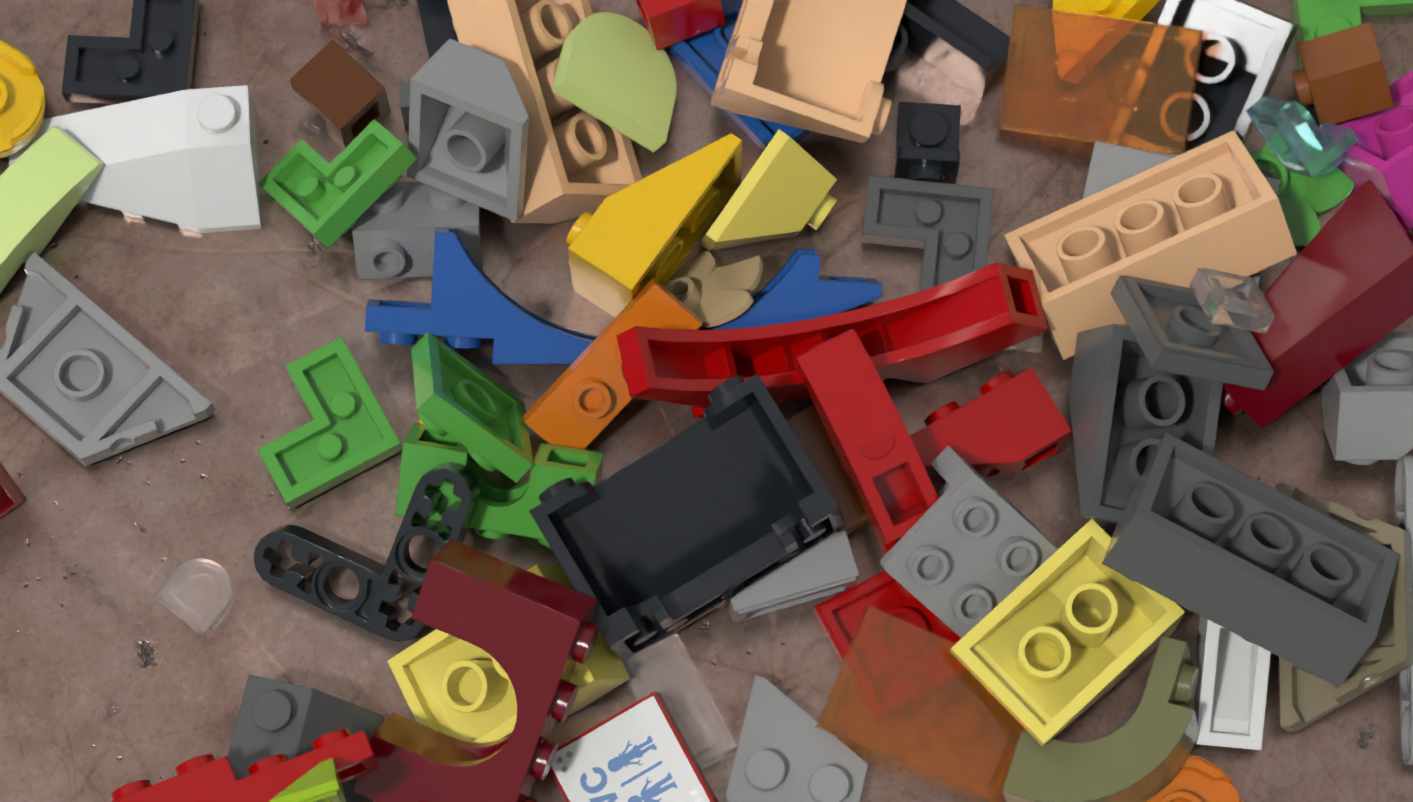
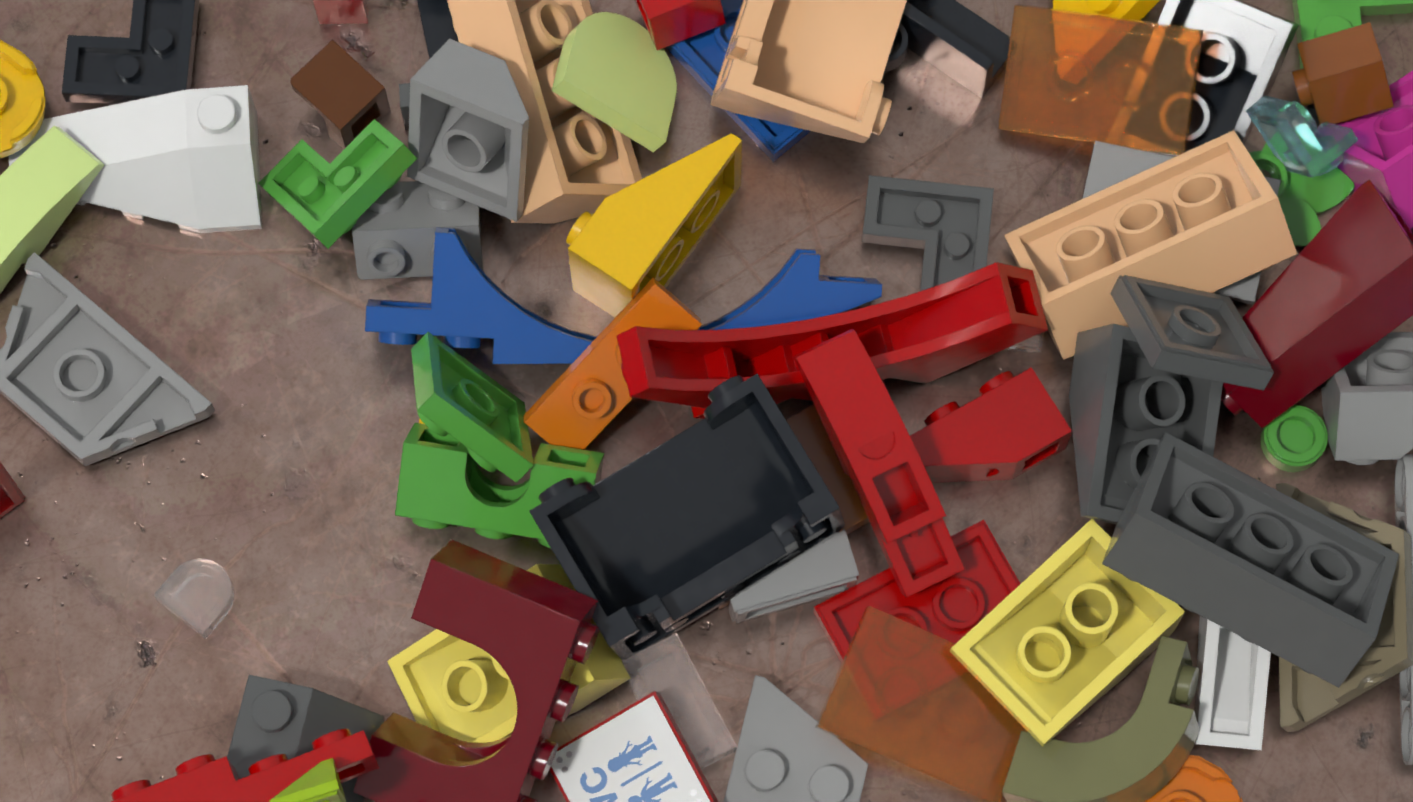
black beam [253,462,480,642] -> none
bright green plate [257,336,402,510] -> none
tan plate [662,250,764,328] -> none
light yellow slope [700,129,838,251] -> none
light grey bracket [880,445,1058,638] -> none
black bracket [894,102,961,184] -> none
clear tile [1189,268,1275,334] -> none
none -> bright green tile [1261,405,1328,472]

